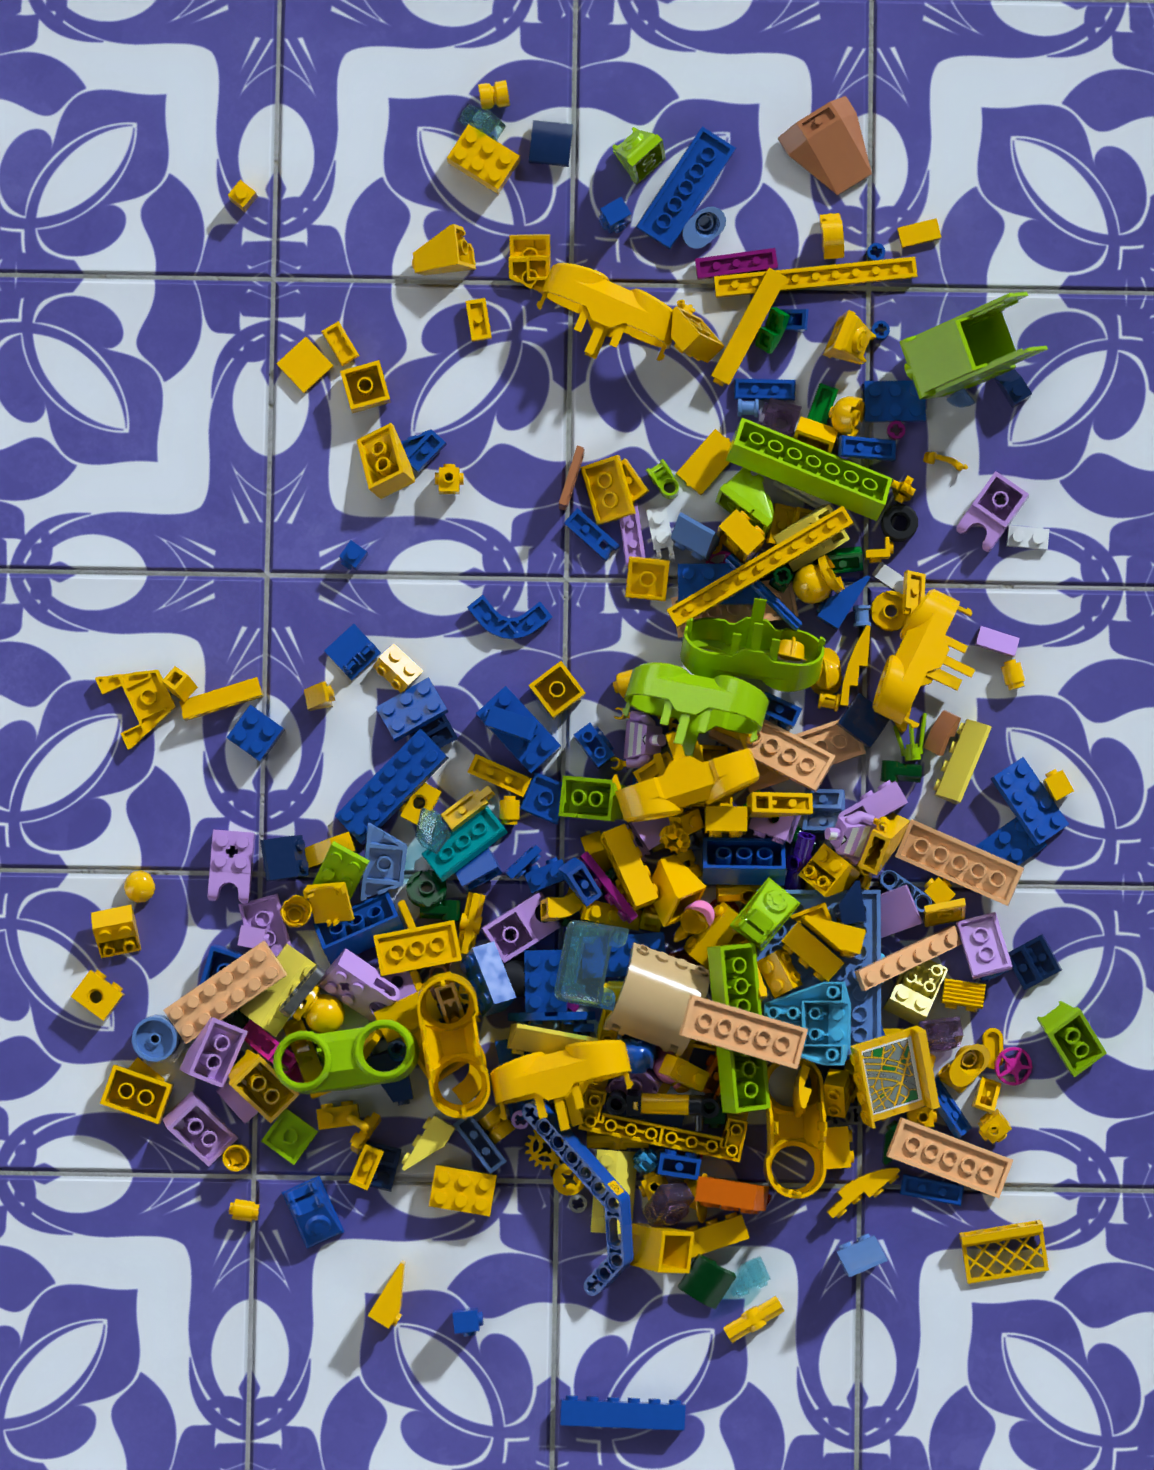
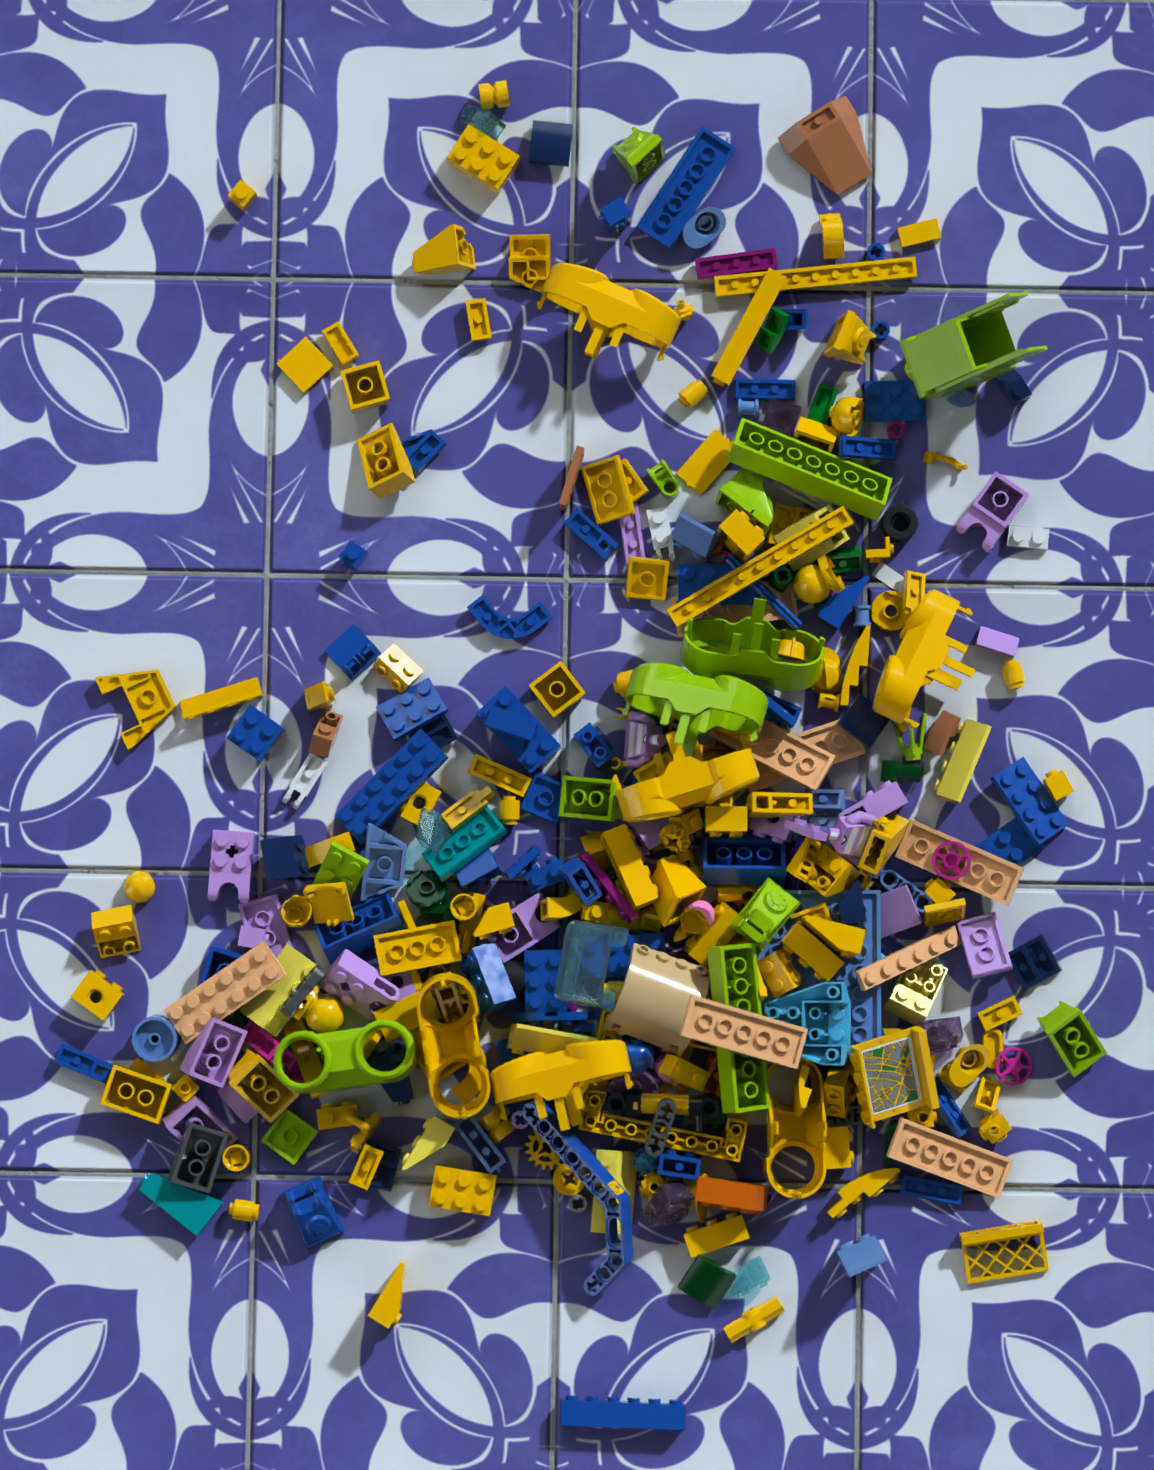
yellow brick [162,666,198,702] -> none
yellow brick [435,464,464,494] -> none
blue brick [452,1308,484,1336] -> none
yellow piece [587,1131,649,1150] -> none
yellow slope [630,1223,694,1273] -> none
yellow slope [671,306,725,363] -> none
yellow rock [890,475,916,503] -> none
yellow brick [940,978,986,1012] -> none
none -> blue plate [54,1043,114,1084]
none -> teal slope [139,1173,224,1236]
none -> dark grey slope [167,1122,229,1193]
none -> yellow bracket [171,1073,200,1102]
none -> white hinge [282,753,328,810]
none -> nougat slope [308,709,343,758]
none -> yellow wheel [450,894,477,922]
none -> yellow slope [473,902,515,940]
none -> flat silver beam [645,1098,676,1157]
none -> yellow brick [678,379,709,409]
none -> blue tile [750,682,798,728]
none -> lavender wing [783,818,828,842]
none -> yellow slope [786,837,822,883]
none -> dark pink wheel [932,841,971,880]
none -> yellow plate [977,996,1023,1032]

